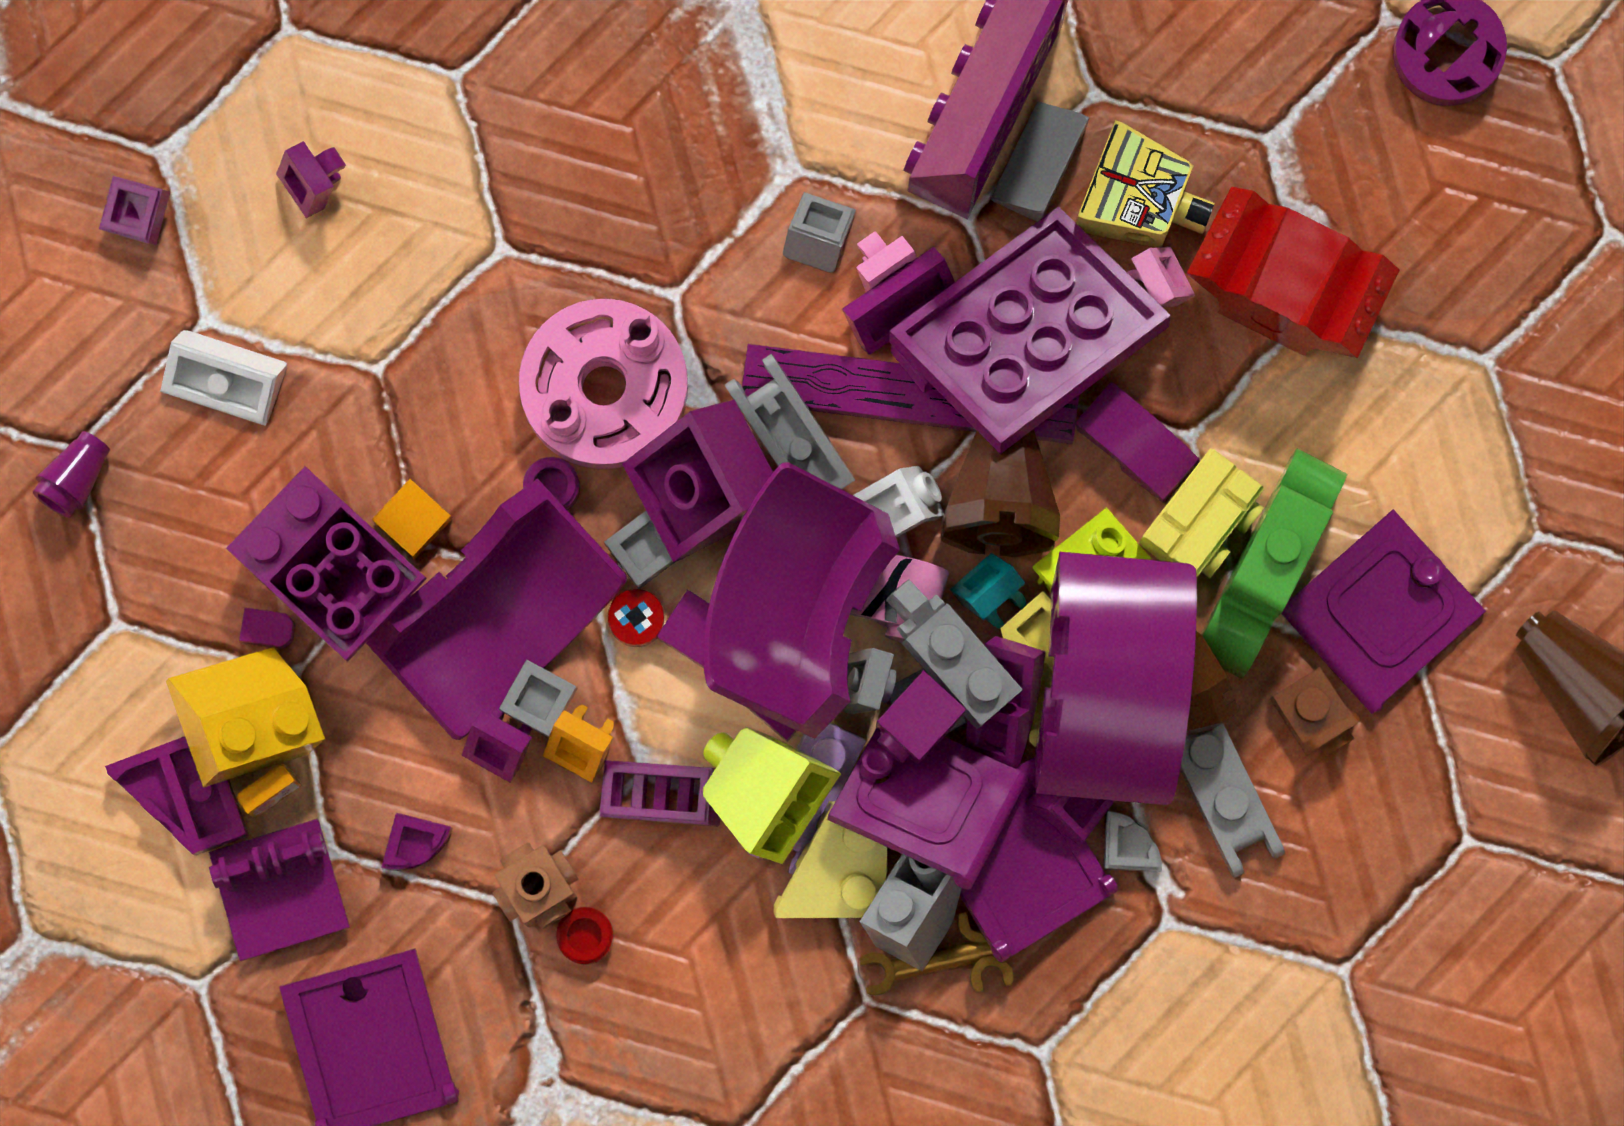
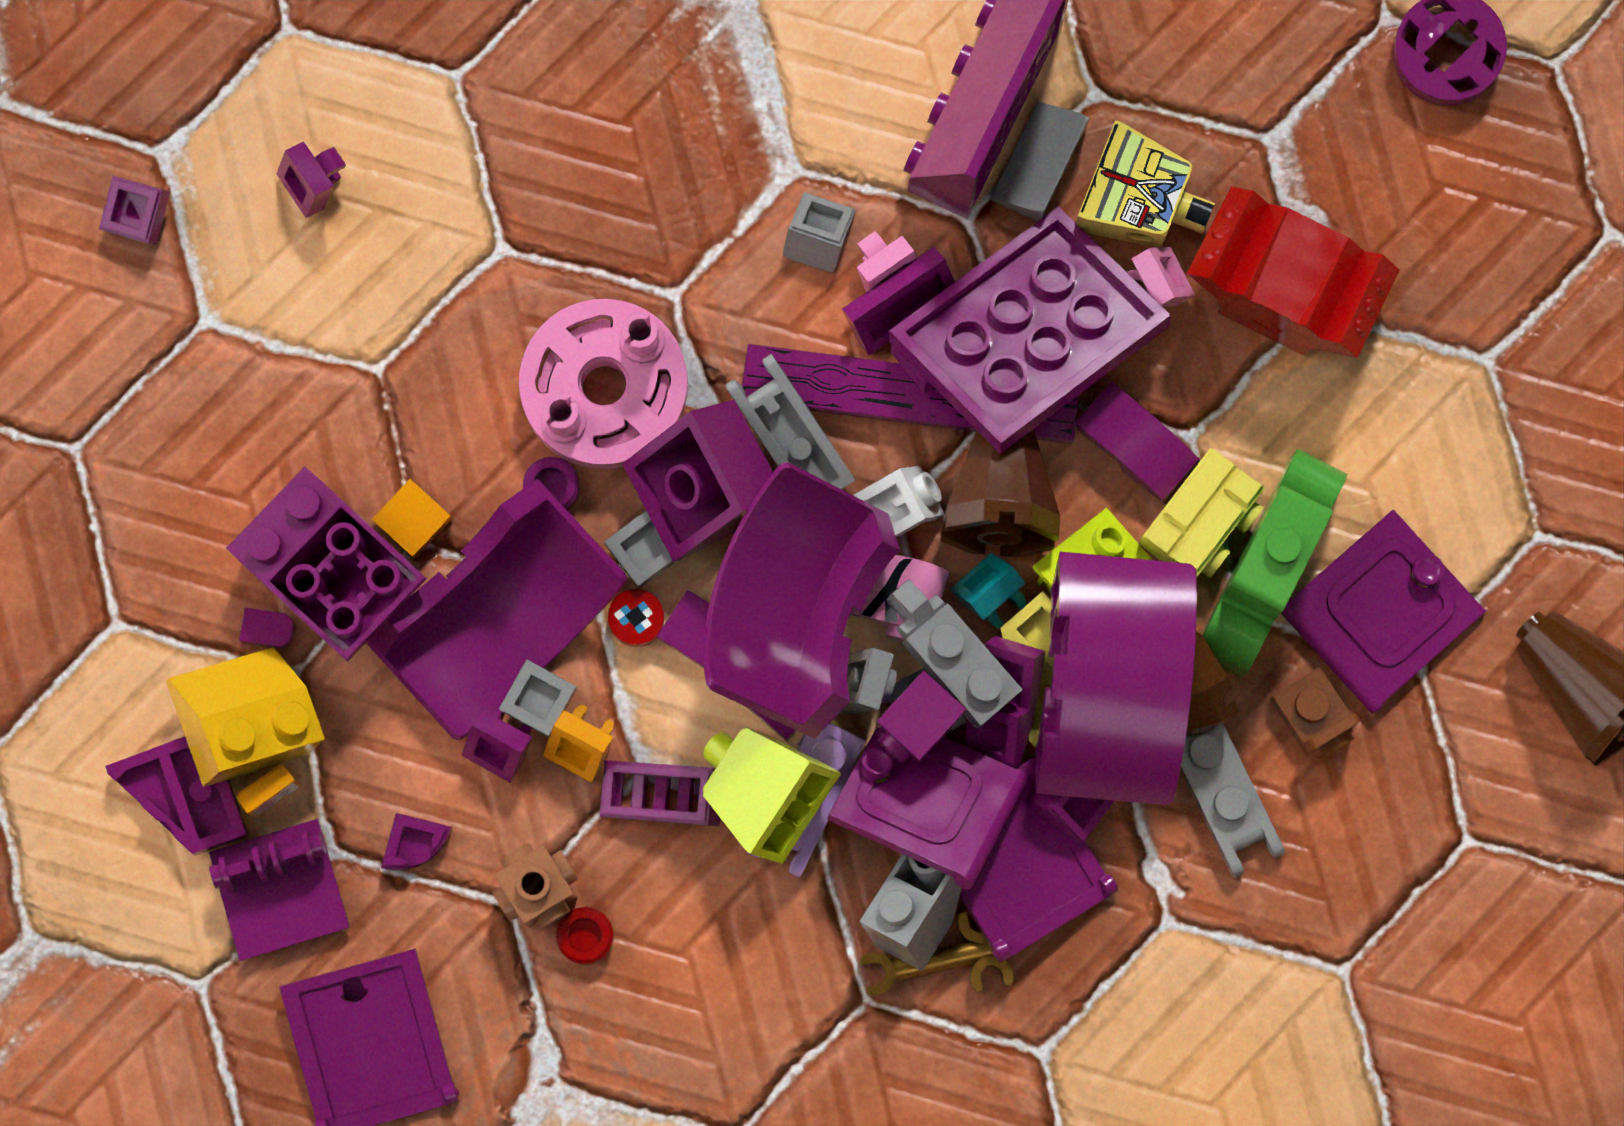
magenta cone [33,431,110,518] -> none
white slope [160,330,287,426] -> none
light yellow wing [774,801,887,918] -> none
light grey tile [1104,811,1162,872] -> none

